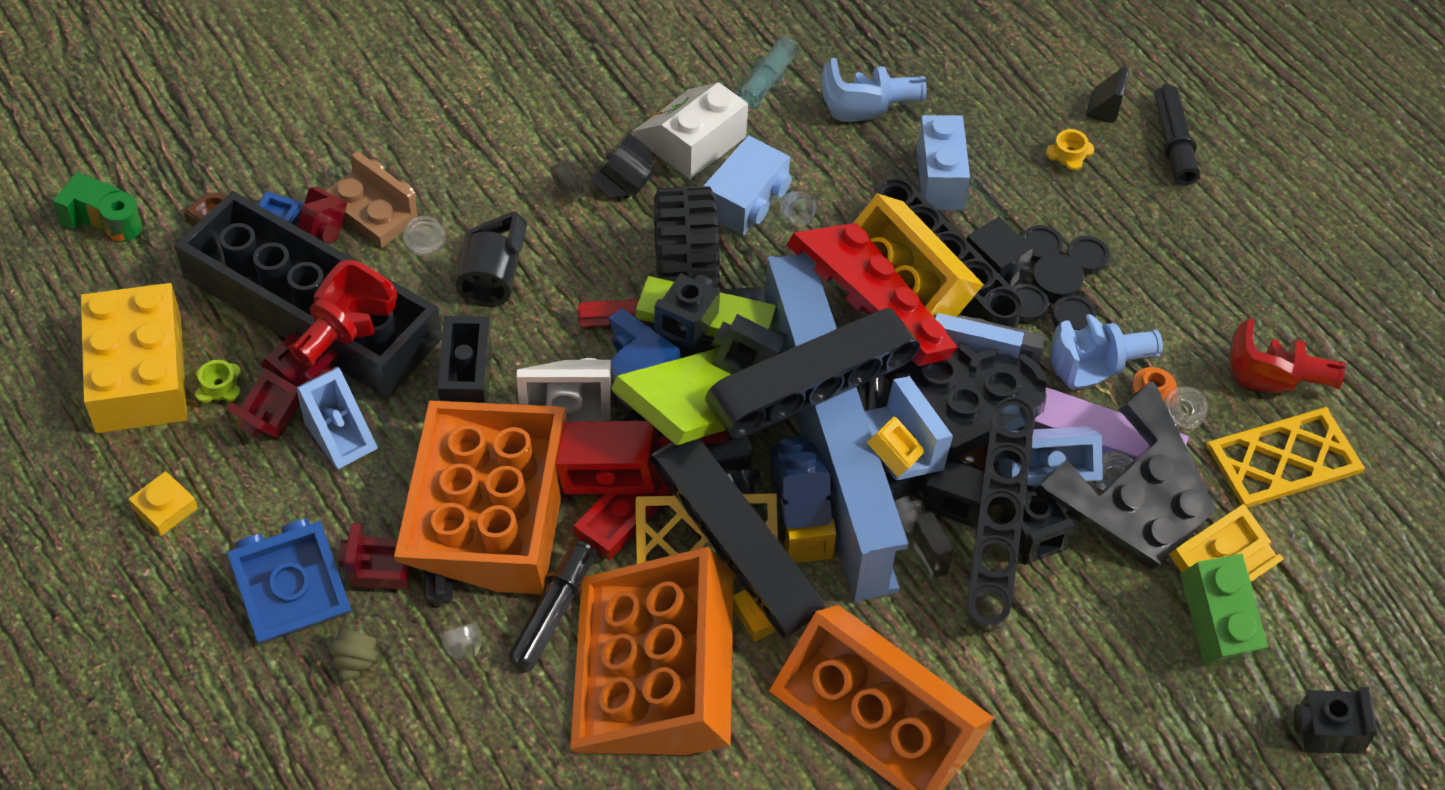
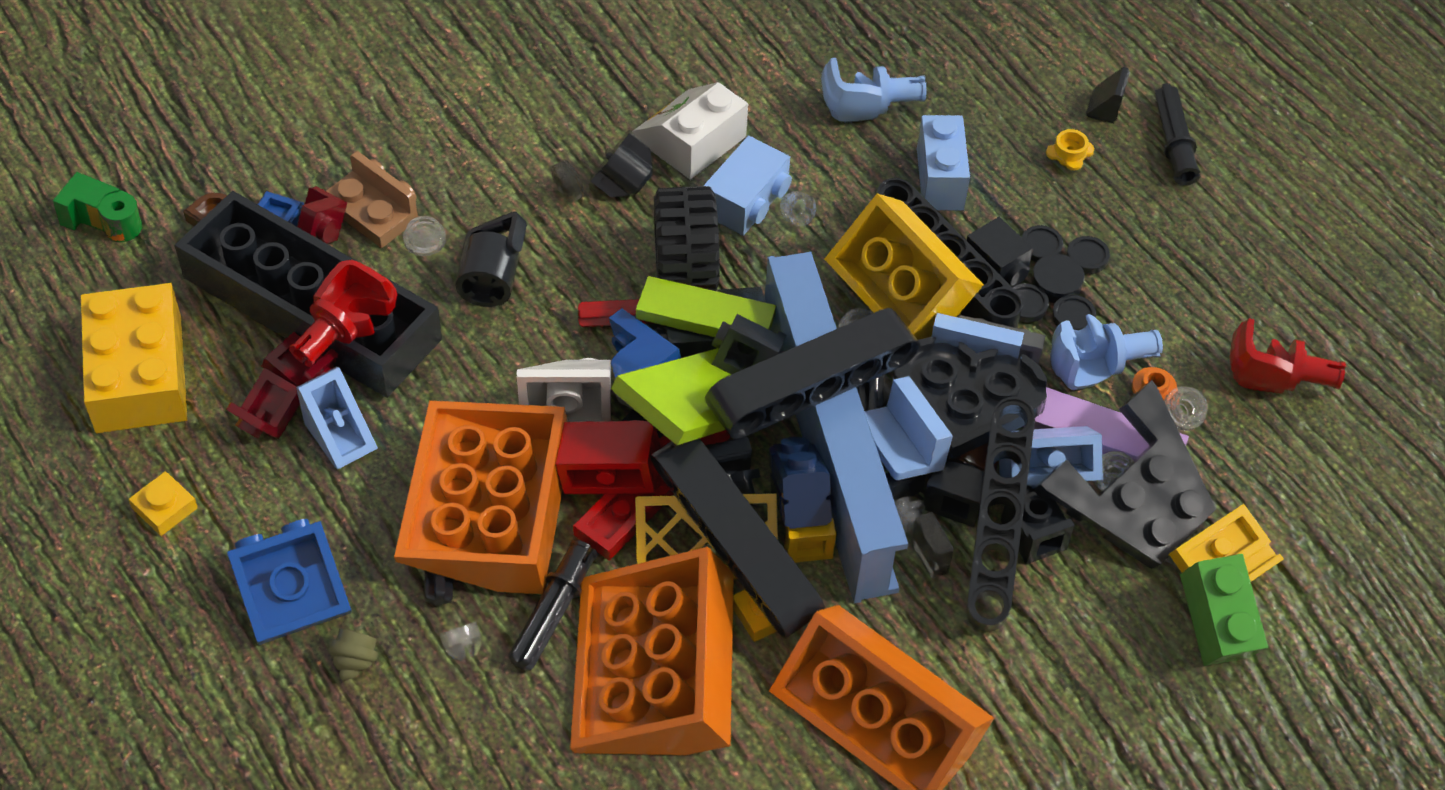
lime plate [195,360,241,403] -> none
dark red bracket [339,523,411,590] -> none
black brick [437,316,492,403] -> none
black brick [654,273,720,350] -> none
clear light blue pin [737,36,799,109] -> none
red wing [786,223,957,366] -> none
yellow tile [867,416,925,477] -> none
yellow window [1206,407,1365,508] -> none
black brick [1294,687,1377,754] -> none

